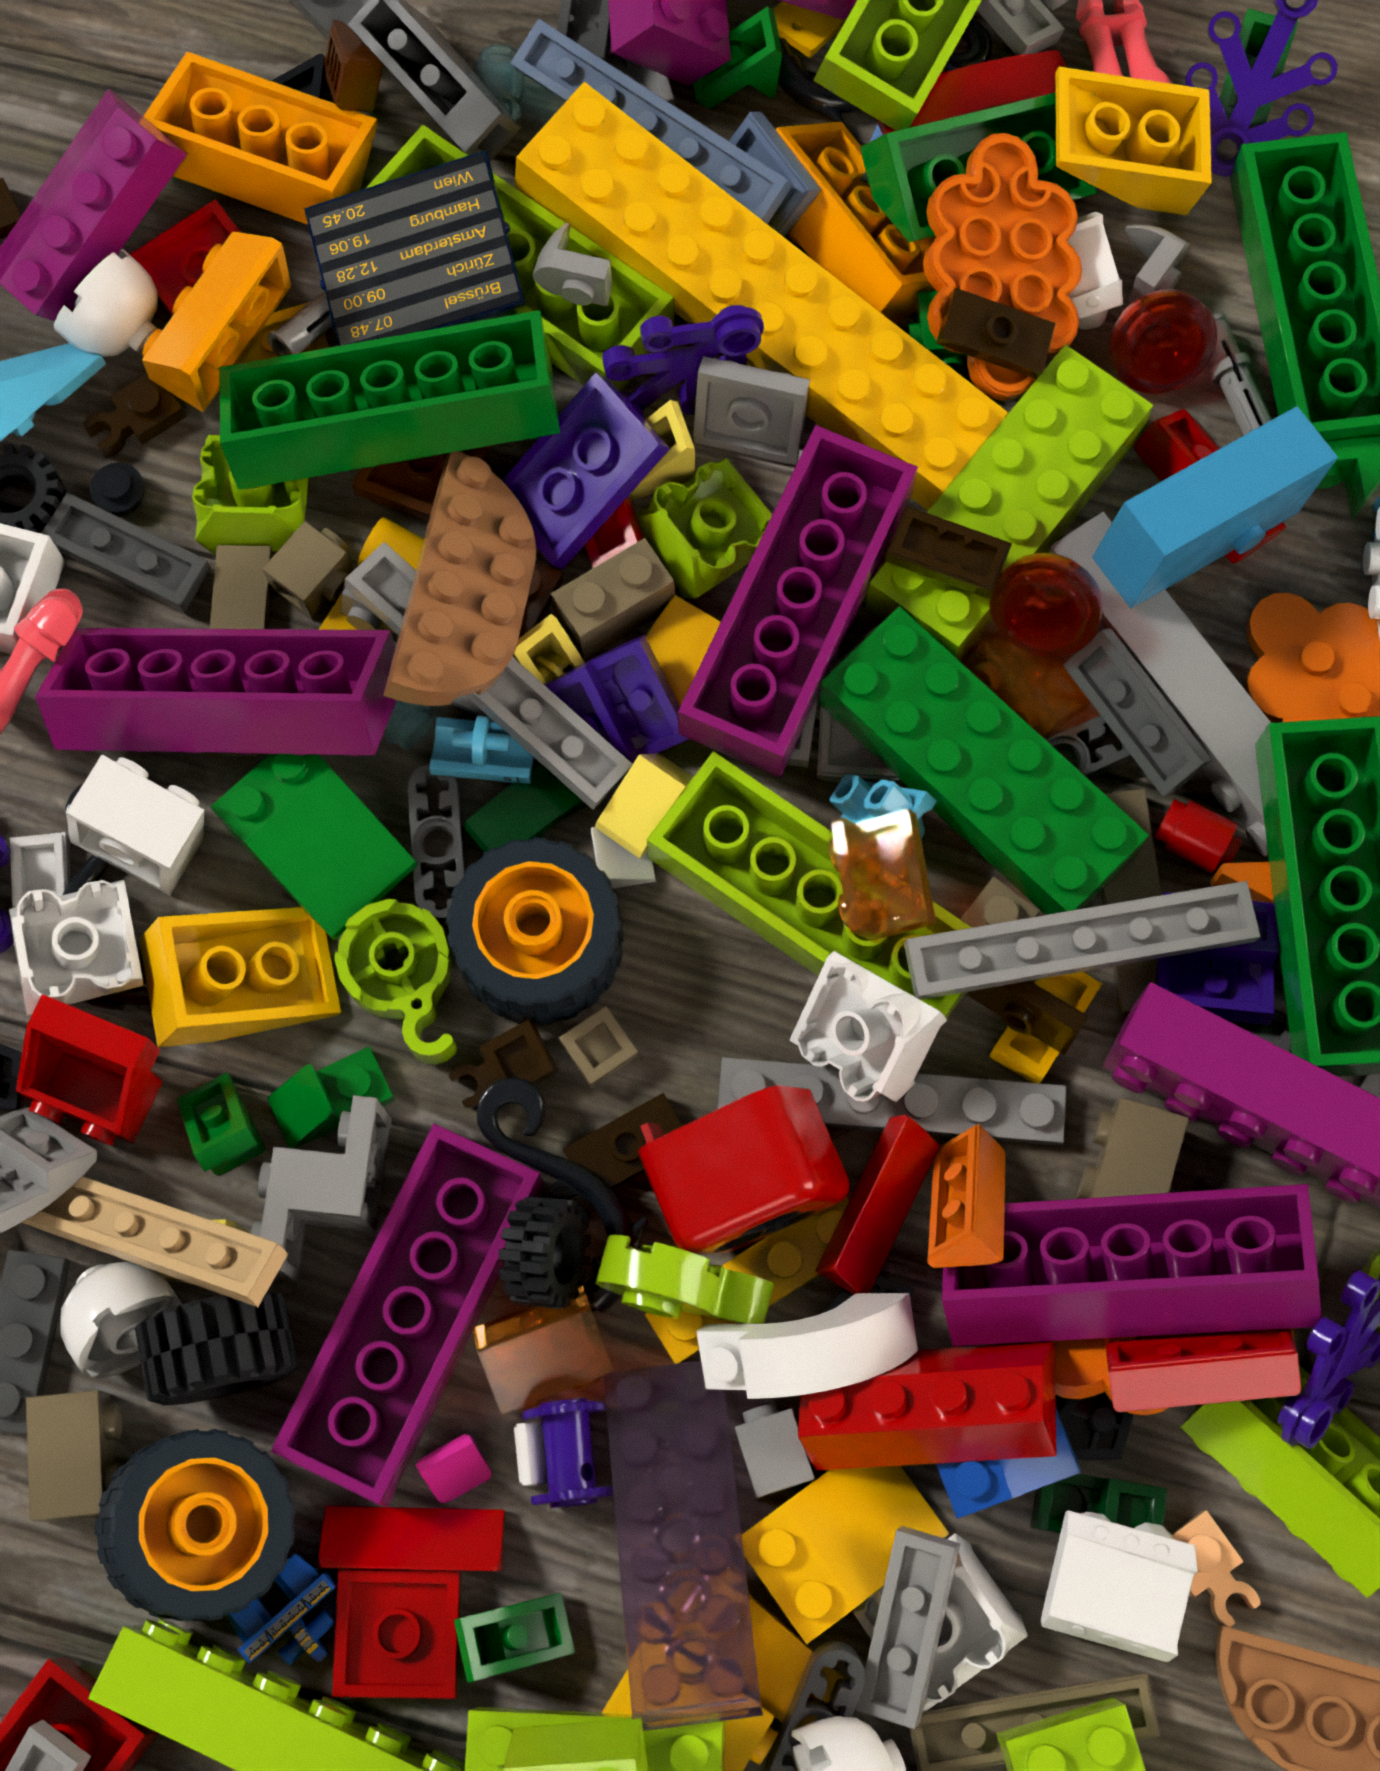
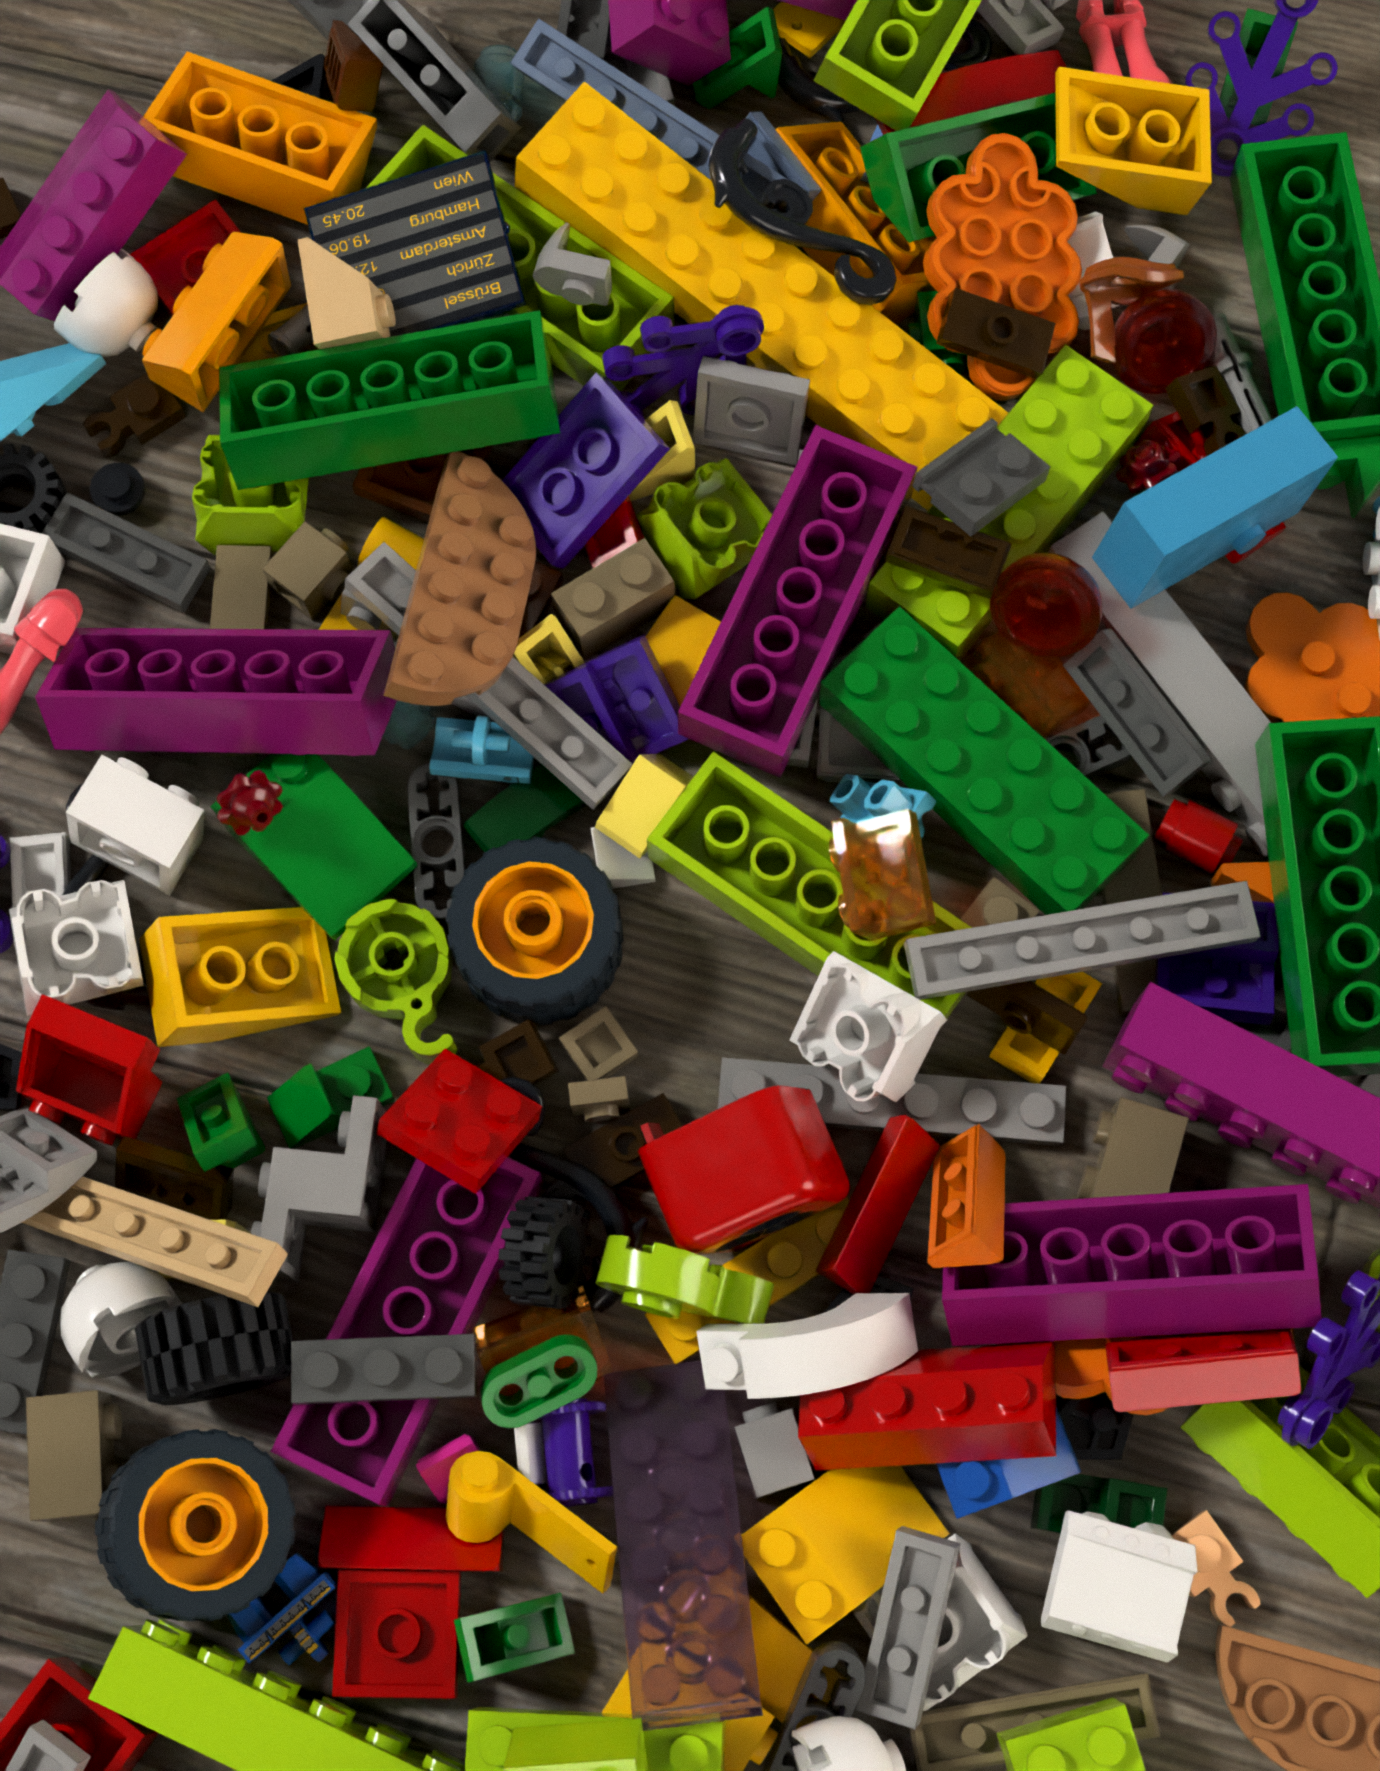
none -> dark brown plate [115,1136,234,1220]
none -> dark red plant [217,770,283,836]
none -> dark grey plate [291,1334,477,1405]
none -> tan slope [298,237,396,349]
none -> red plate [376,1048,542,1194]
none -> yellow door [446,1451,617,1594]
none -> green plate [480,1334,598,1428]
none -> dark tan plate [568,1076,630,1122]
none -> black plant [708,119,896,305]
none -> dark grey plate [913,418,1050,537]
none -> dark orange piece [1080,257,1184,363]
none -> dark red plant [1116,439,1181,493]
none -> dark brown plate [1165,365,1247,456]

